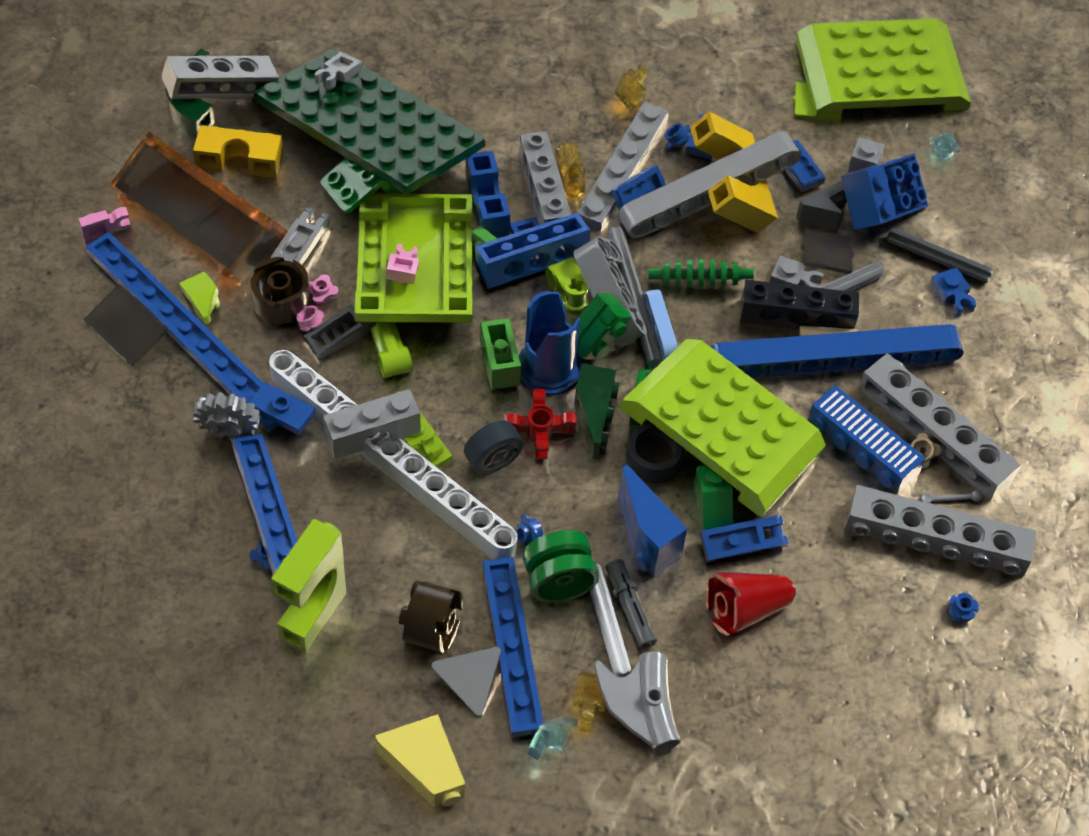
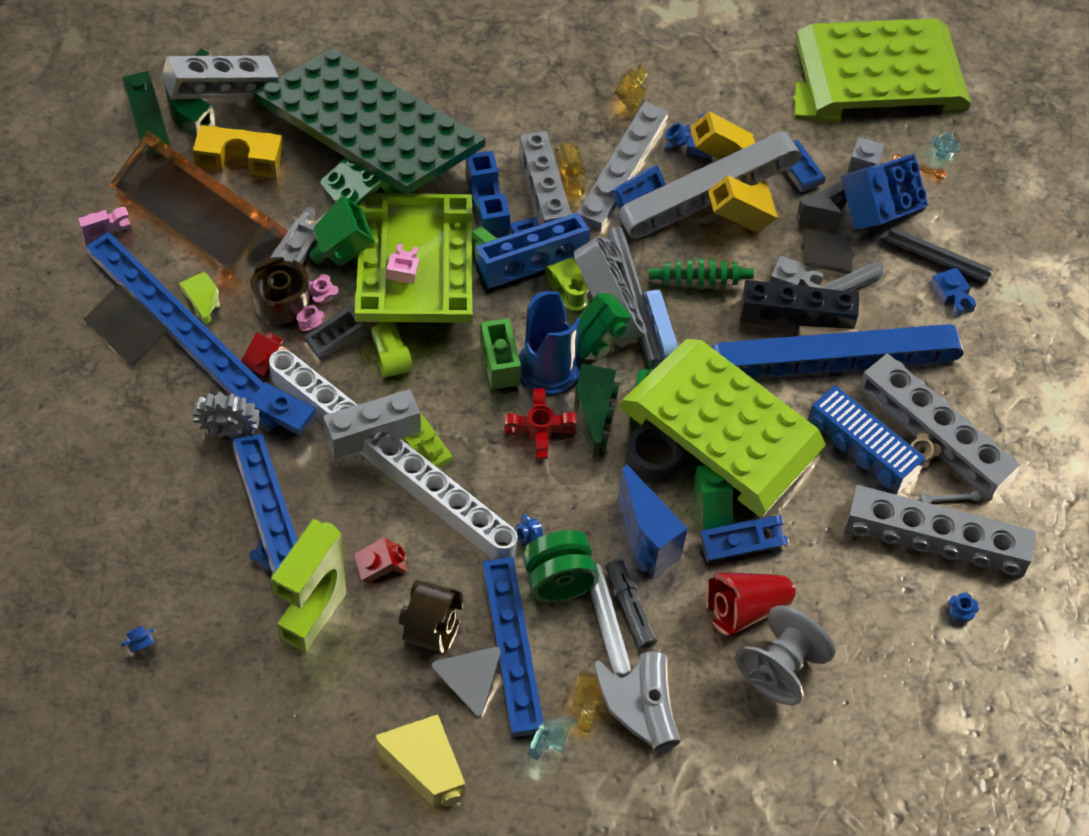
light grey plate [315,52,362,89] -> none
black wheel [463,420,524,475] -> none
none -> blue plate [120,626,155,653]
none -> dark green slope [122,71,172,158]
none -> red bracket [241,331,289,378]
none -> green torso [309,195,375,265]
none -> bracket [354,537,407,584]
none -> light grey piece [735,605,836,706]
none -> clear orange hinge [892,154,947,180]

